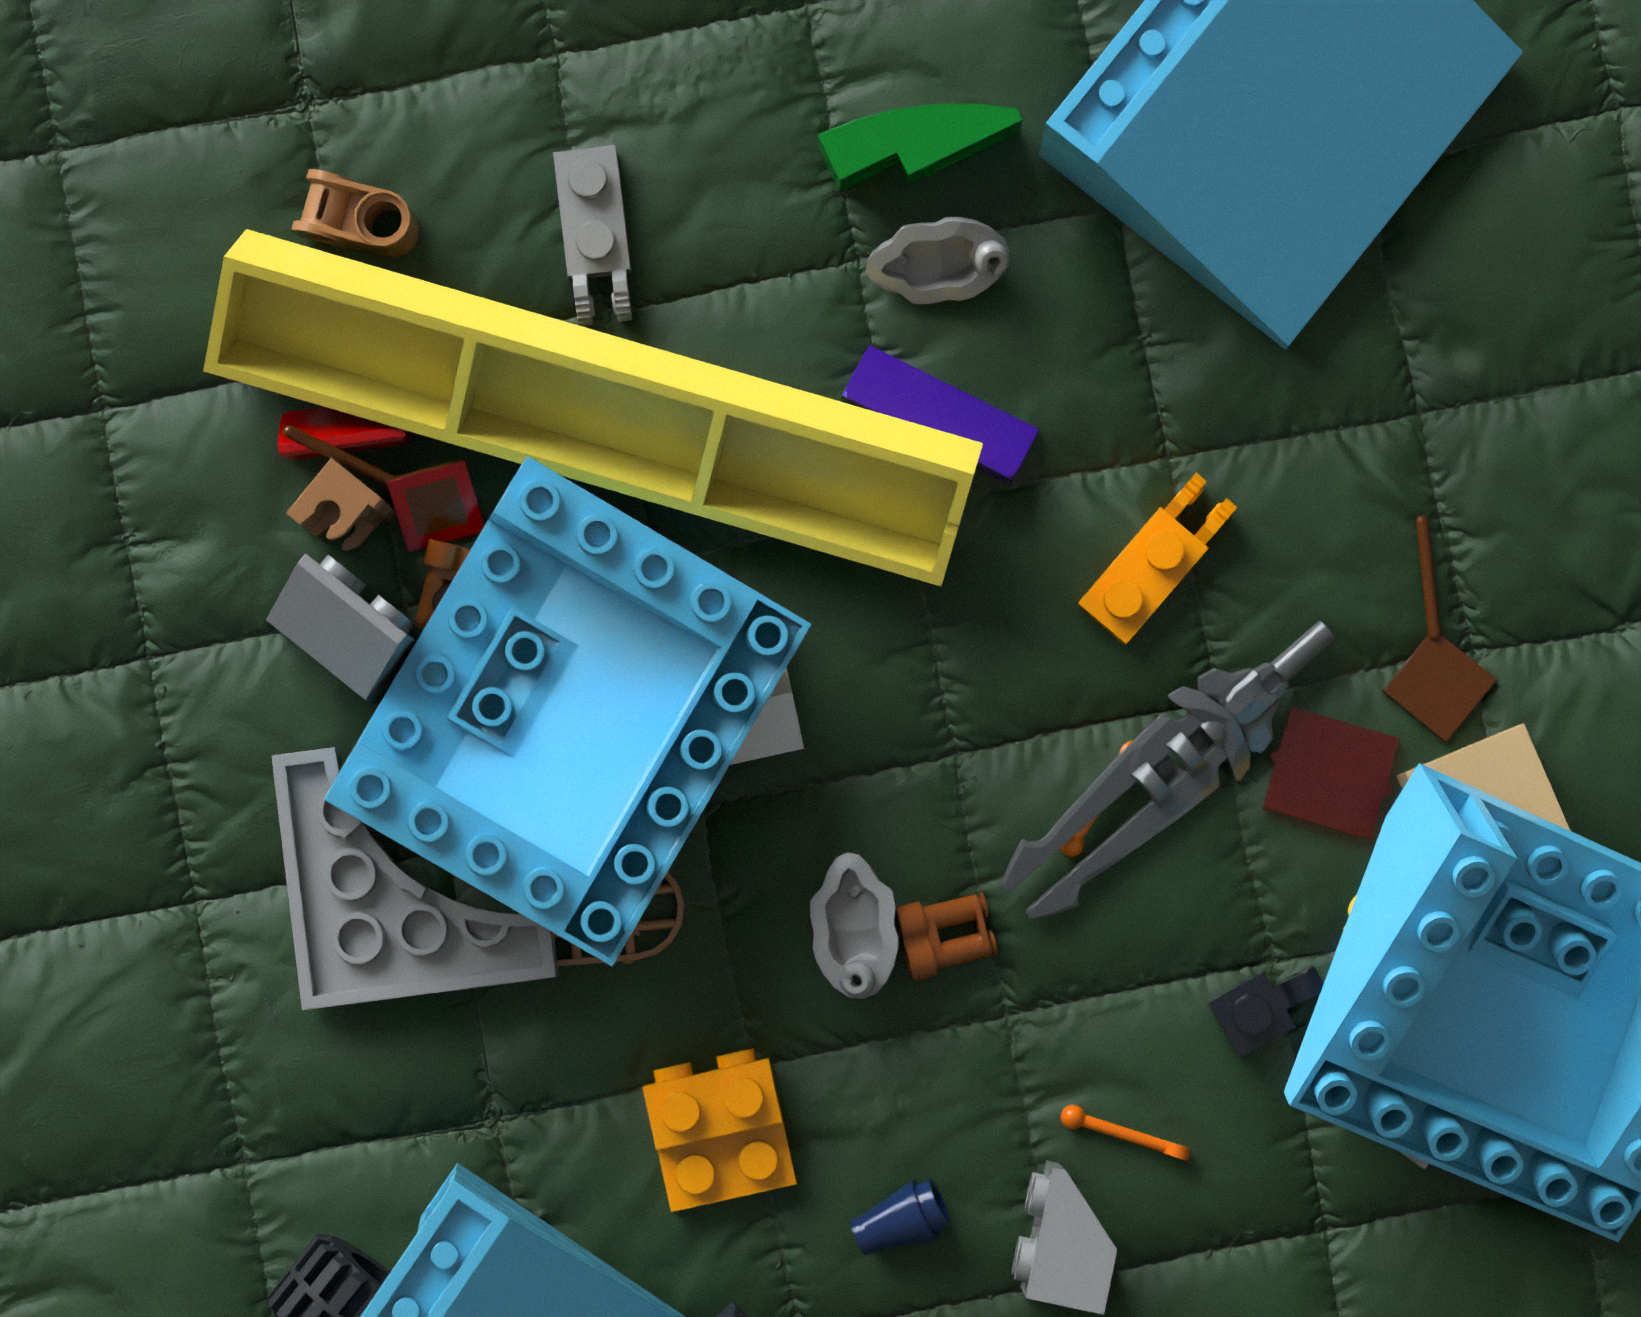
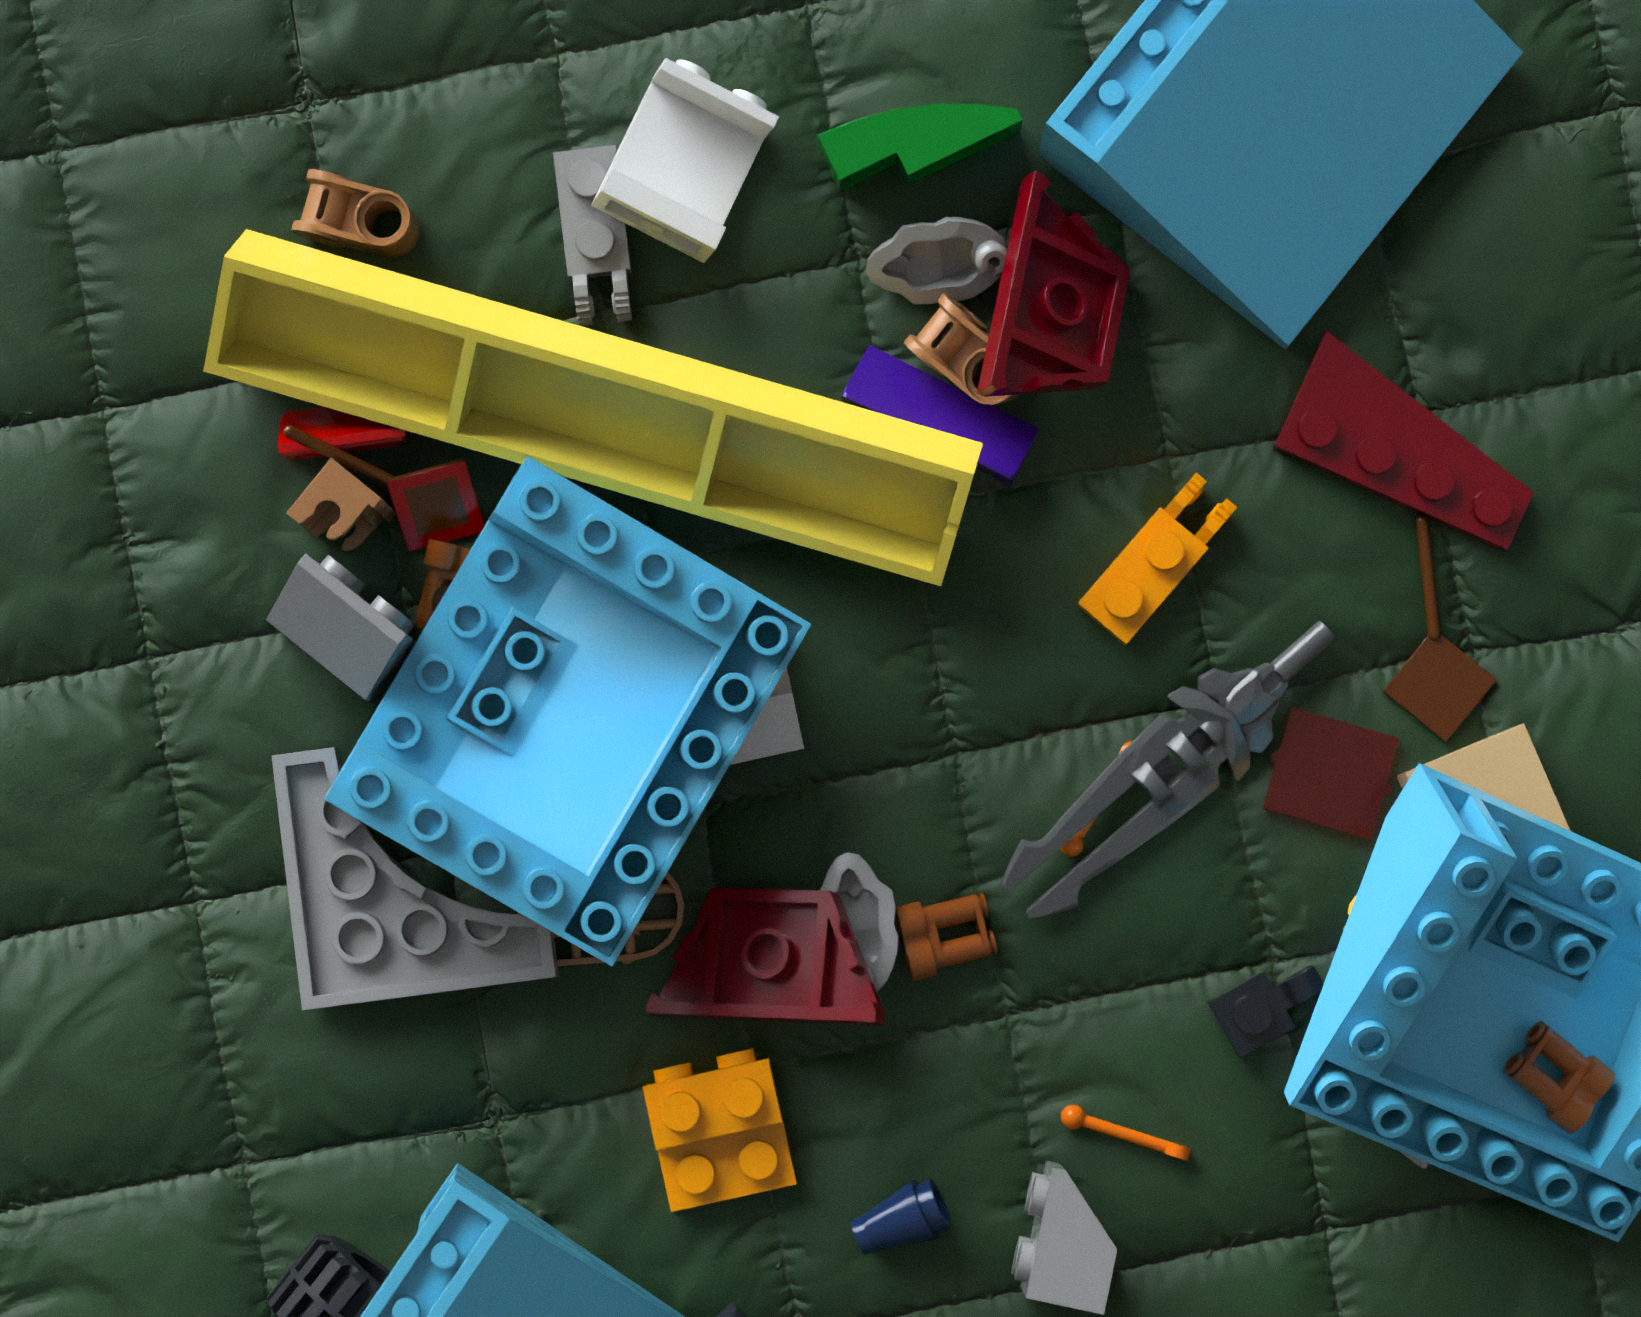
none -> white panel [591,58,779,263]
none -> dark red wing [646,888,885,1026]
none -> medium nougat piece [904,293,1018,405]
none -> dark red wing [977,171,1130,397]
none -> dark red wing [1272,331,1534,552]
none -> dark orange piece [1503,1021,1615,1134]

